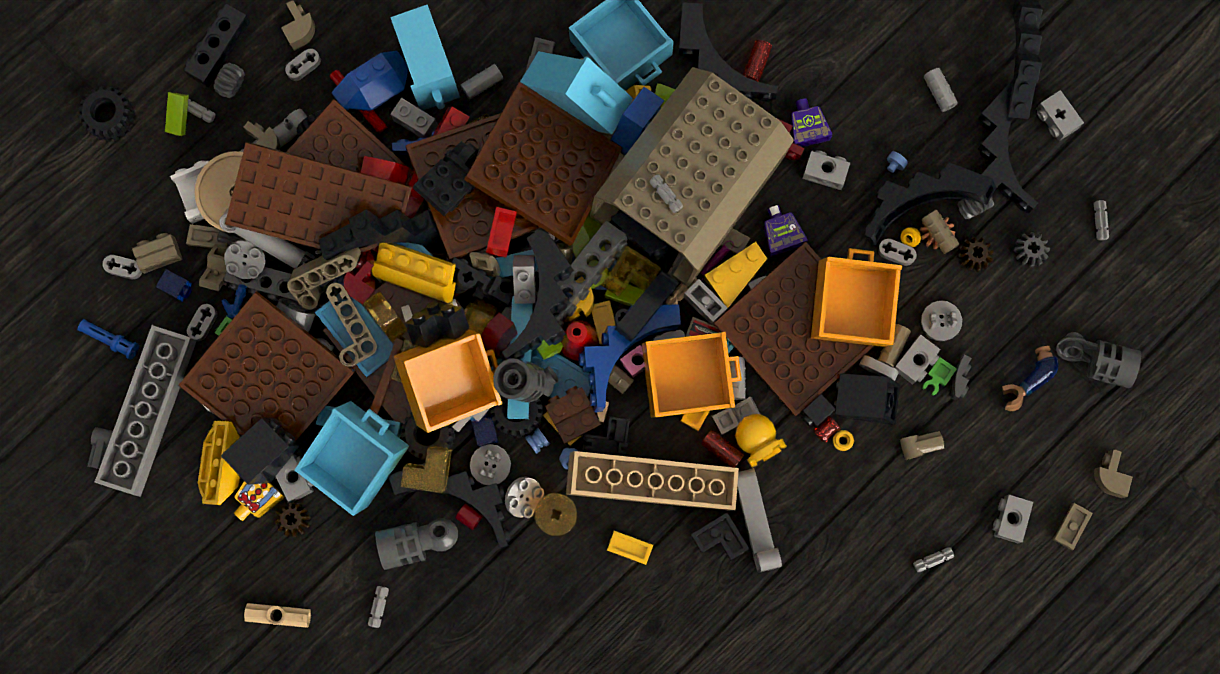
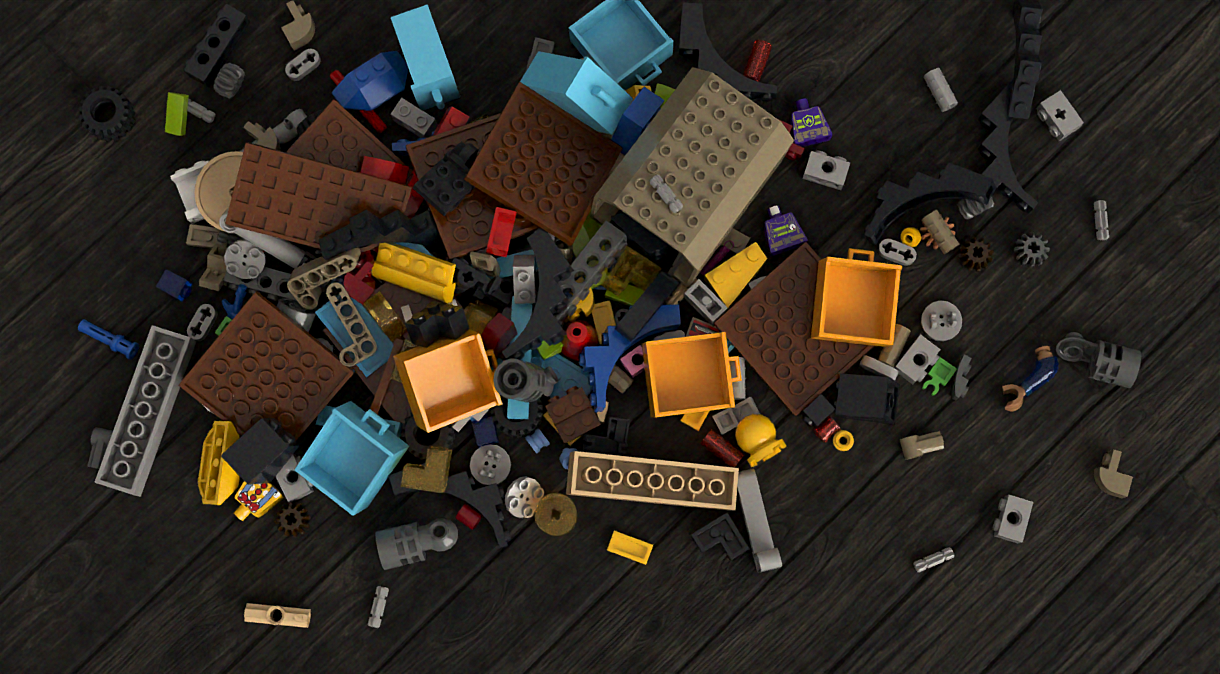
light grey beam [103,255,142,279] -> none
dark tan brick [132,233,183,274] -> none
light grey axle [461,64,503,100] -> none
medium blue tile [887,151,908,173] -> none
dark tan plate [1053,503,1093,550] -> none

